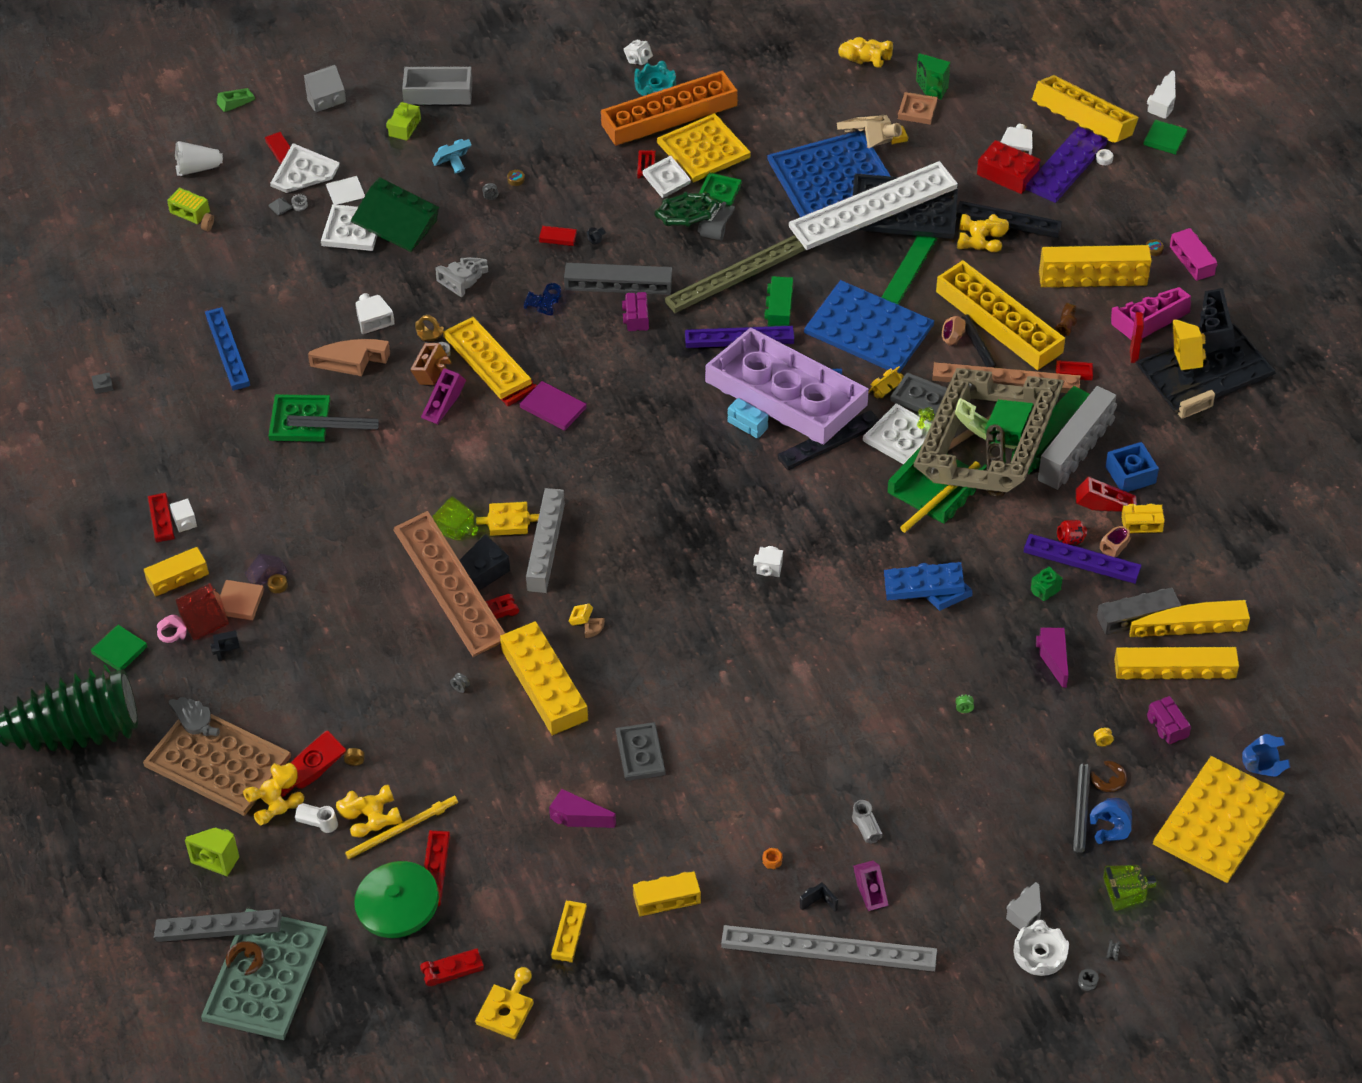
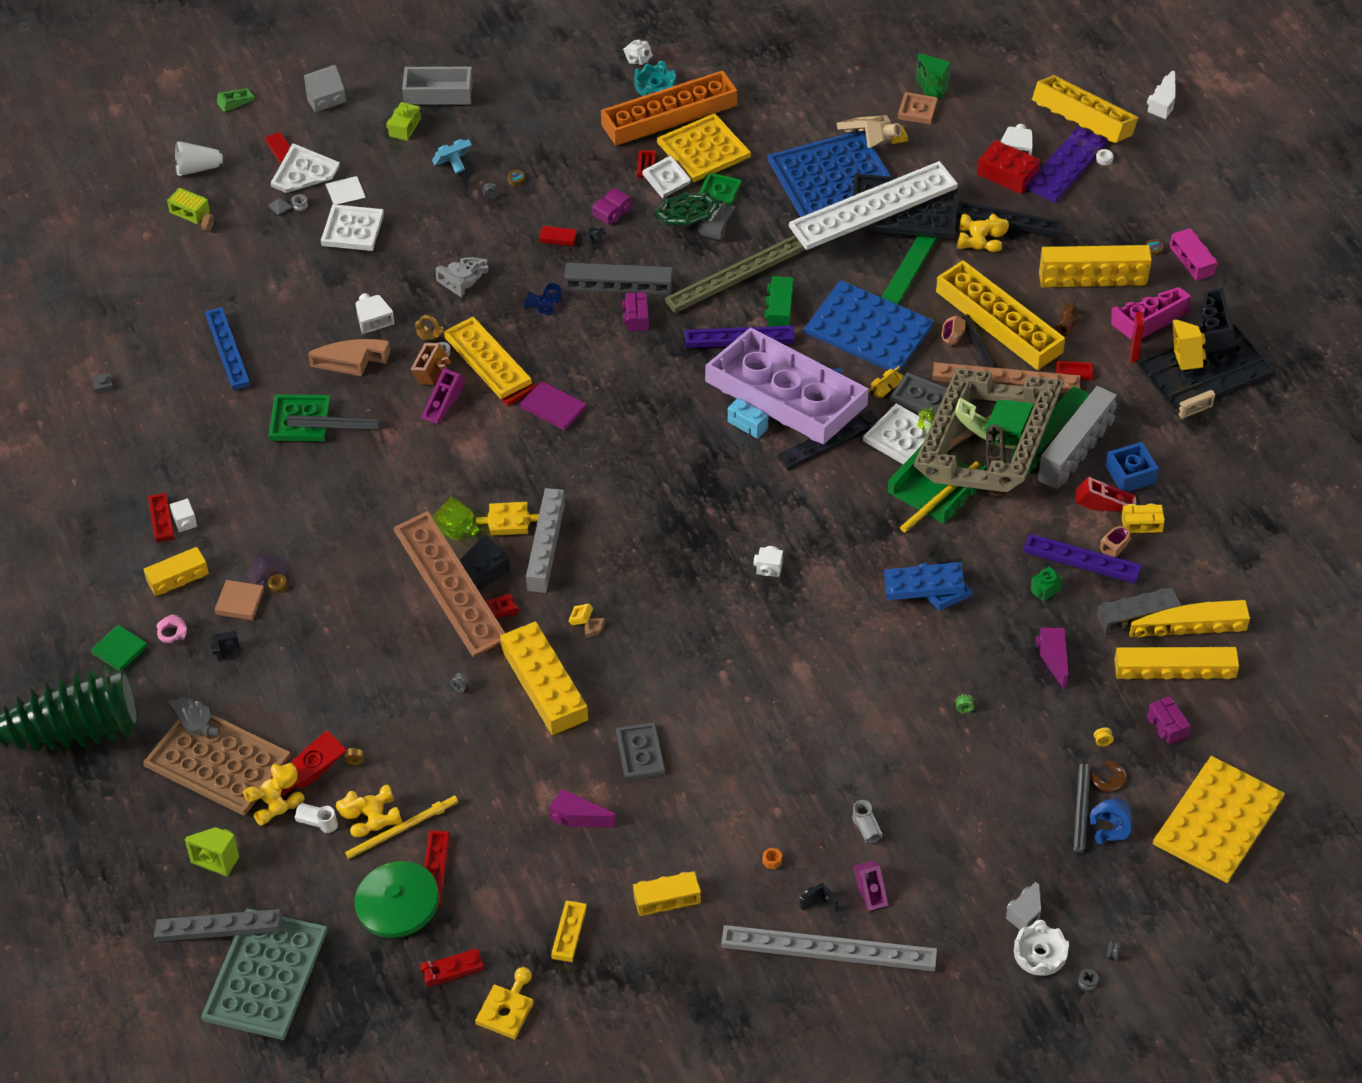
clear red slope [176,583,229,641] -> none
reddish brown head [225,941,264,975] -> none
dark green slope [351,177,439,252] -> none
yellow animal [838,37,893,68] -> none
red head [1057,520,1087,545] -> none
clear neon green torso [1103,865,1156,911] -> none
green tile [1143,120,1188,155] -> none
blue piece [1242,734,1290,777] -> none
none -> magenta brick [592,188,631,225]

